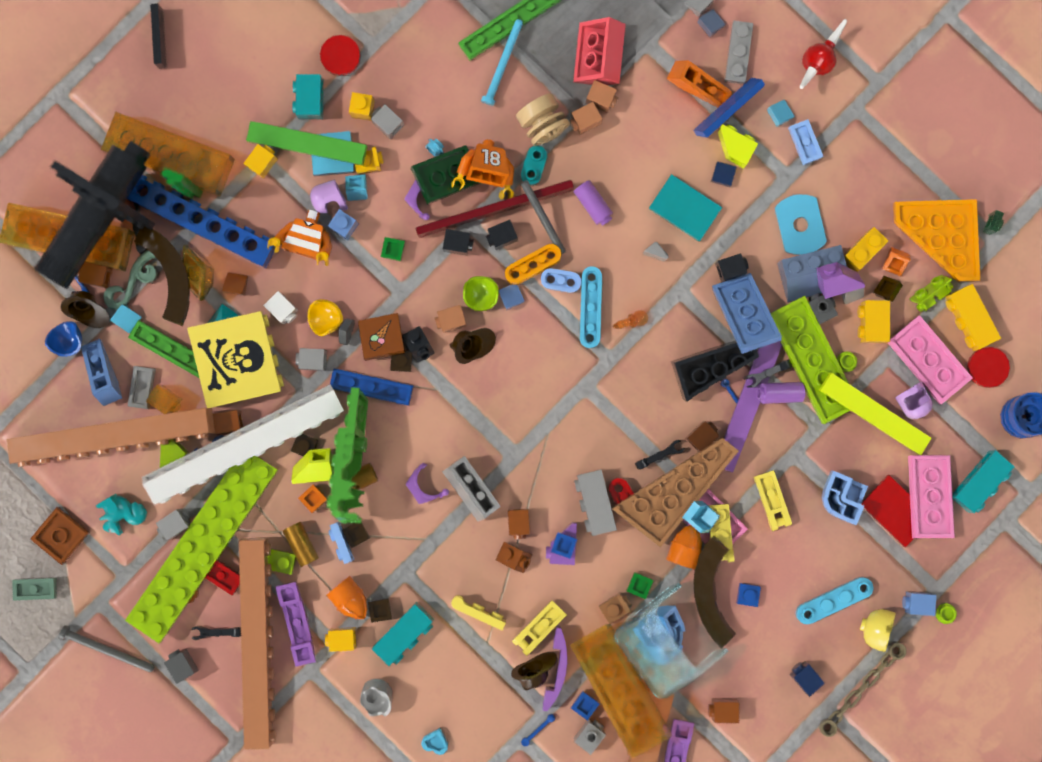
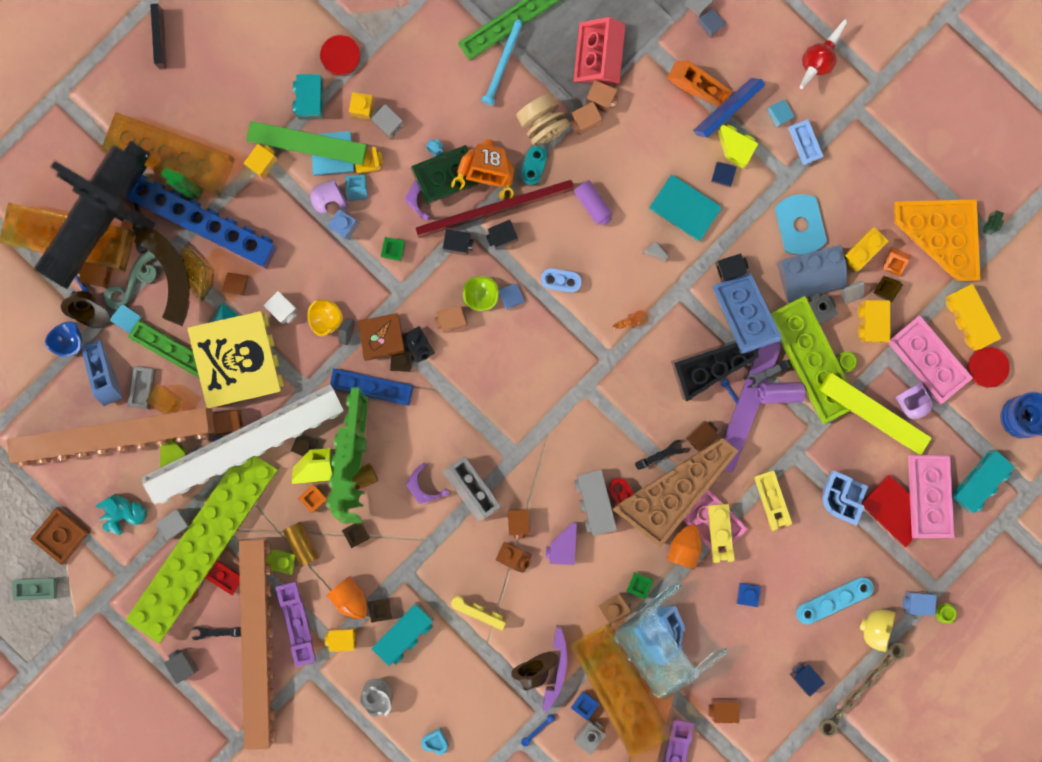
dark grey bar [58,625,155,672] -> none
torso [267,210,332,266] -> none
light grey brick [295,348,327,371] -> none
light blue plate [328,522,355,564] -> none
dark brown piece [449,328,496,364] -> none
light orange plate [505,244,561,285] -> none
light yellow plate [512,600,567,656] -> none
dark grey bar [520,180,566,254] -> none
blue plate [551,532,577,559] -> none
medium azure plate [580,266,602,348] -> none
medium azure panel [682,501,720,533] -> none
dark brown tile [693,535,736,649] -> none
light grey plate [724,20,753,84] -> none
medium lavender slope [817,262,865,299] -> none
lime hinge [909,275,954,312] -> none

